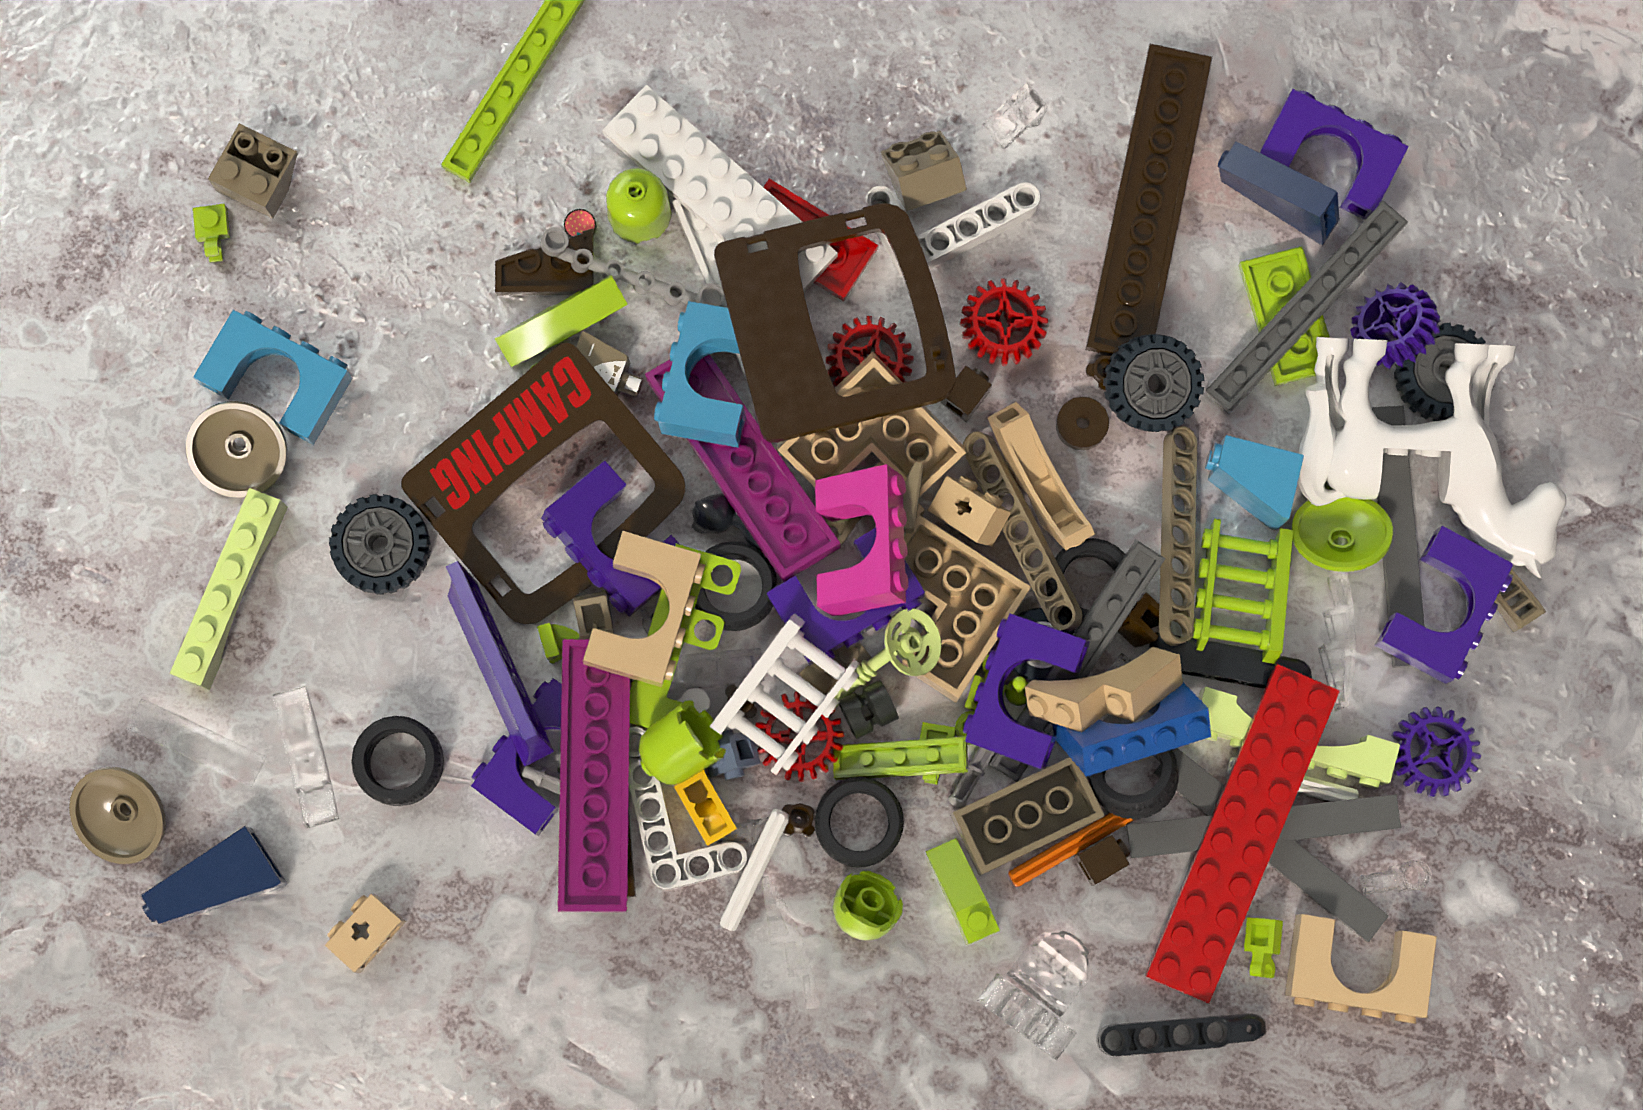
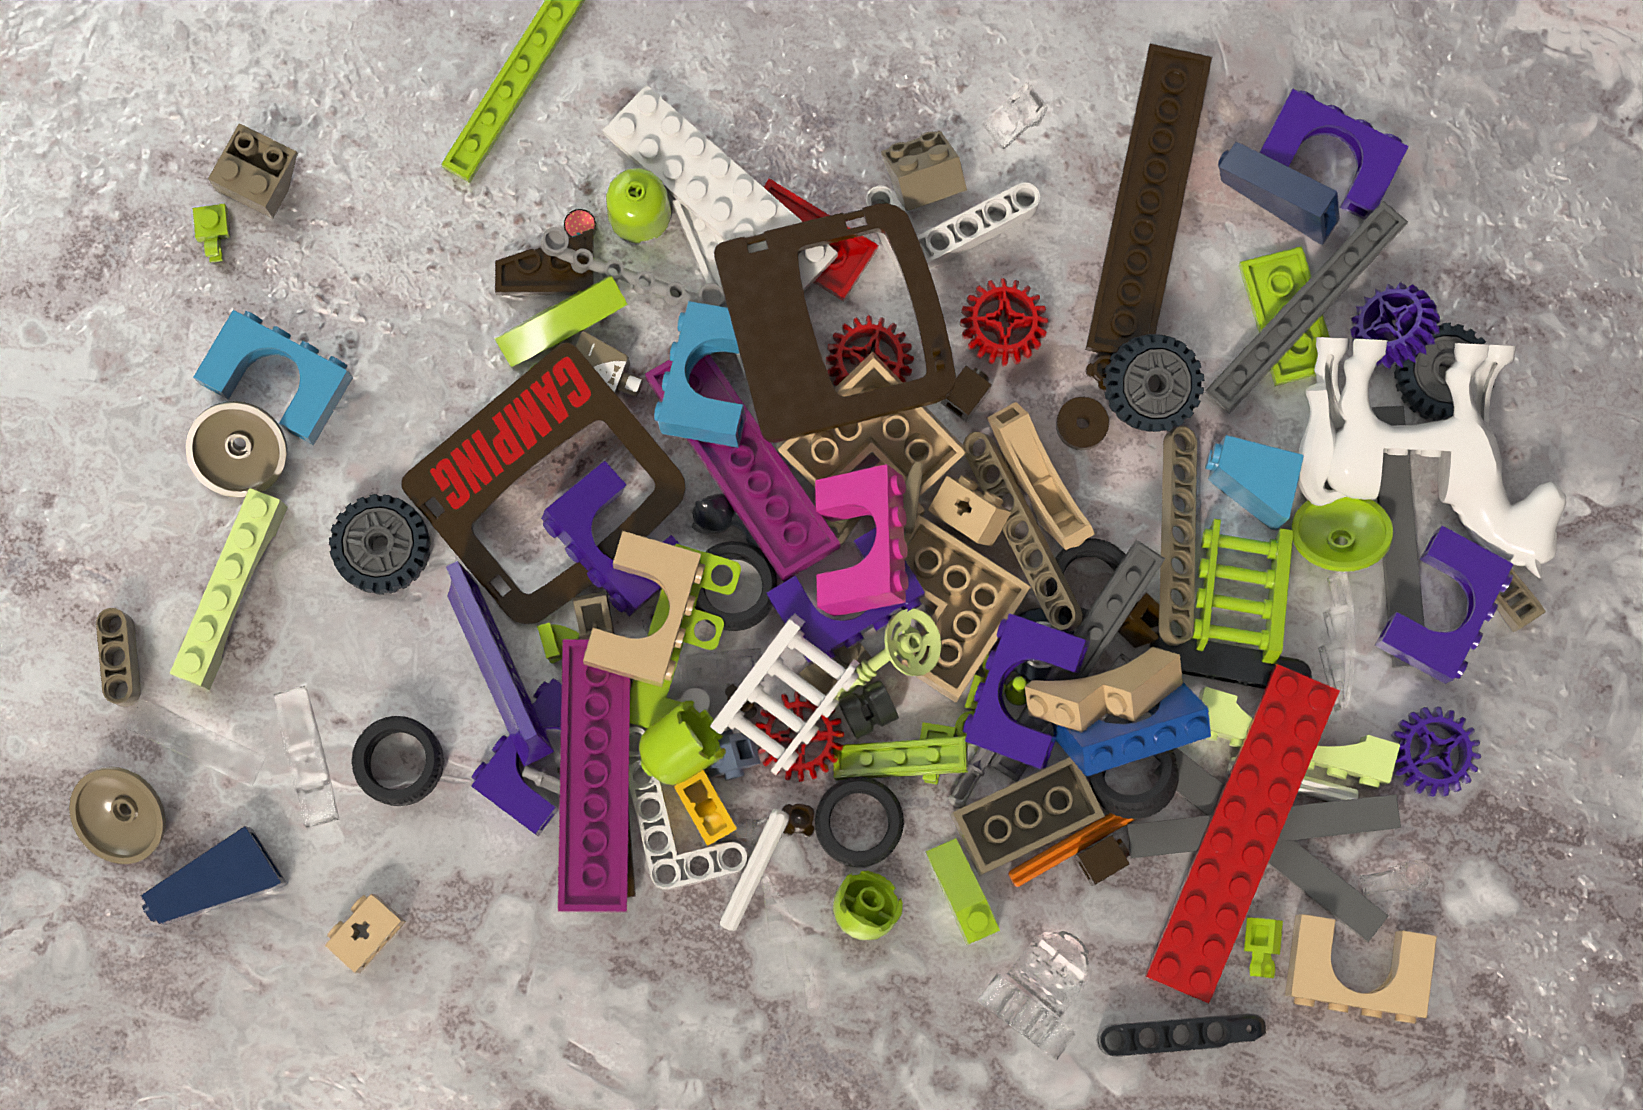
none -> dark tan beam [96,608,141,707]

